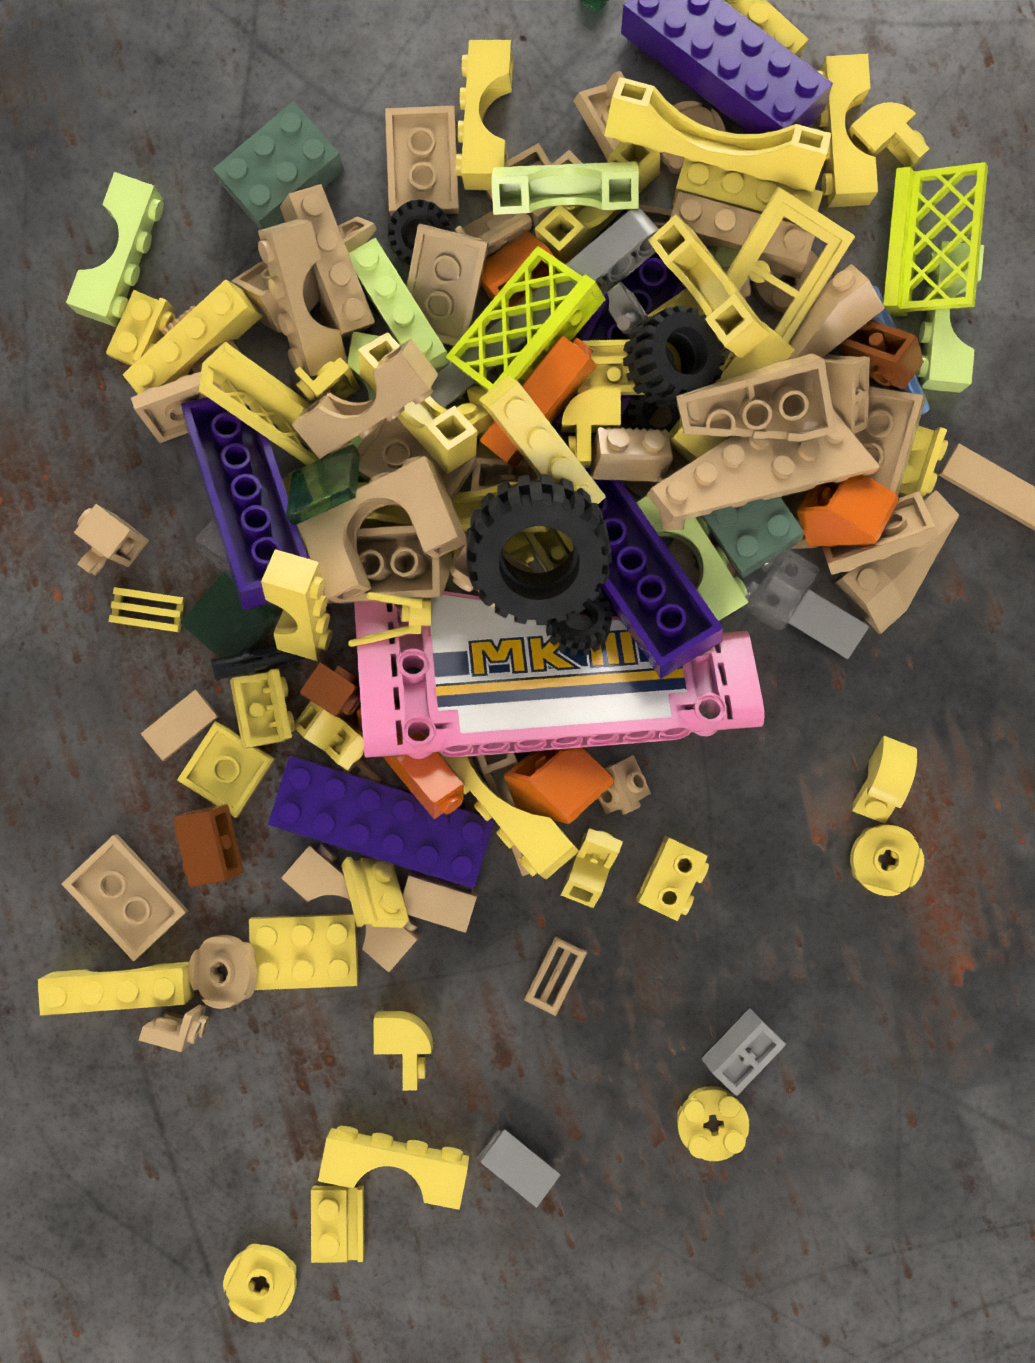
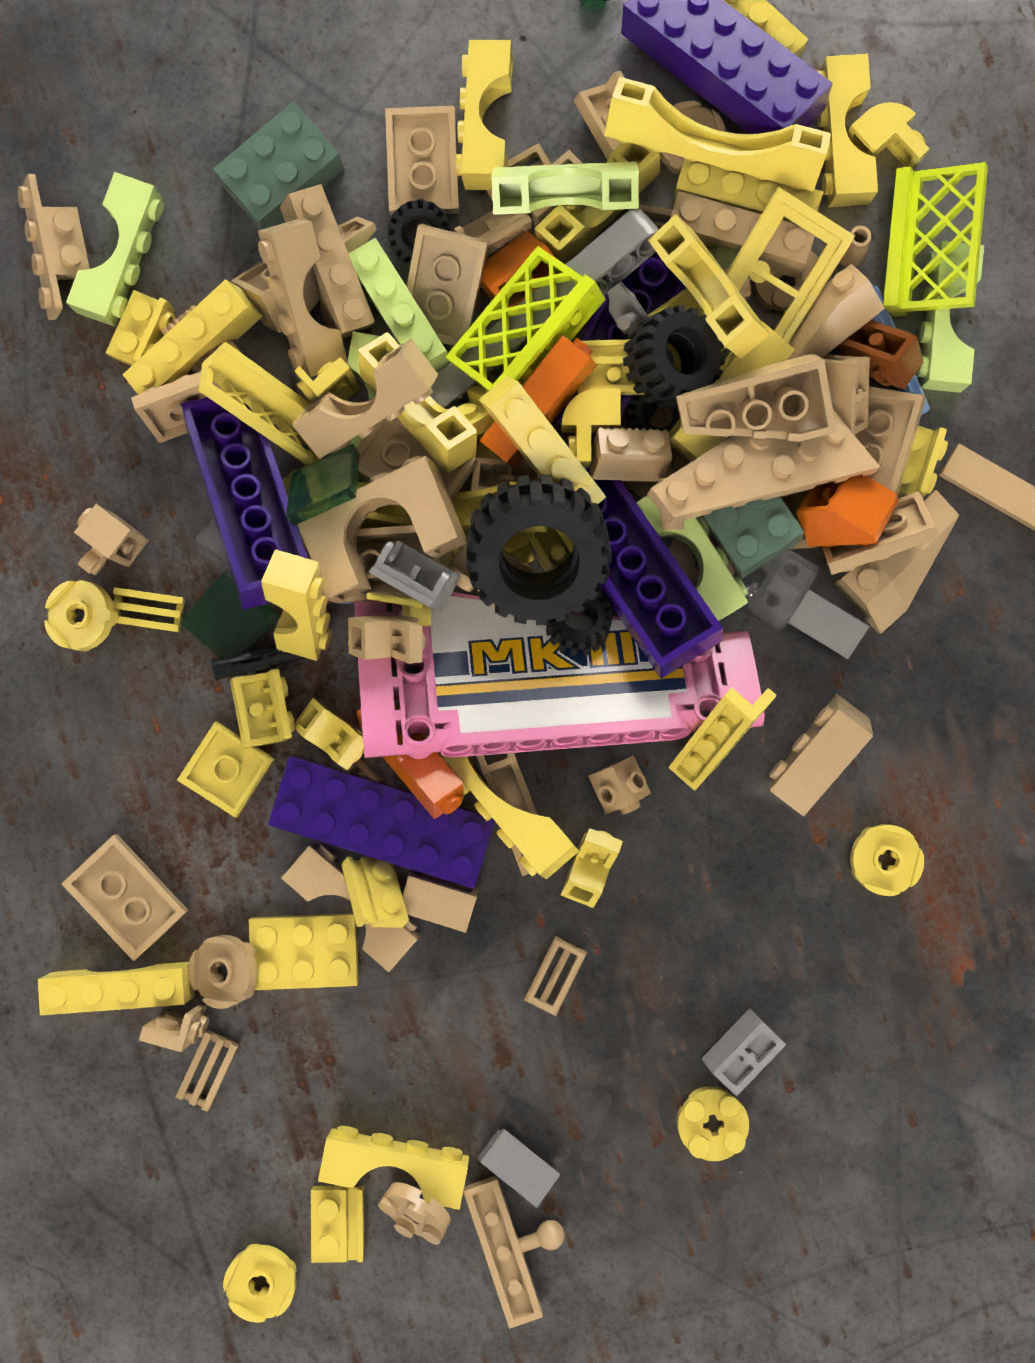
tan tile [140,689,220,761] -> none
dark orange brick [173,804,244,887] -> none
dark orange brick [299,663,361,718] -> none
light yellow brick [374,1011,433,1091] -> none
orange slope [504,747,614,824] -> none
light yellow brick [636,835,709,921] -> none
light yellow brick [852,736,917,824] -> none
none -> tan bracket [18,174,90,320]
none -> light yellow plate [44,580,118,652]
none -> tan tile [175,1030,240,1112]
none -> tan brick [348,615,426,664]
none -> light grey hinge [369,540,461,611]
none -> tan plate [378,1182,451,1245]
none -> tan plate [463,1175,565,1329]
none -> light yellow fence [668,688,777,791]
none -> tan wedge [769,693,873,817]
none -> tan cone [839,226,871,267]

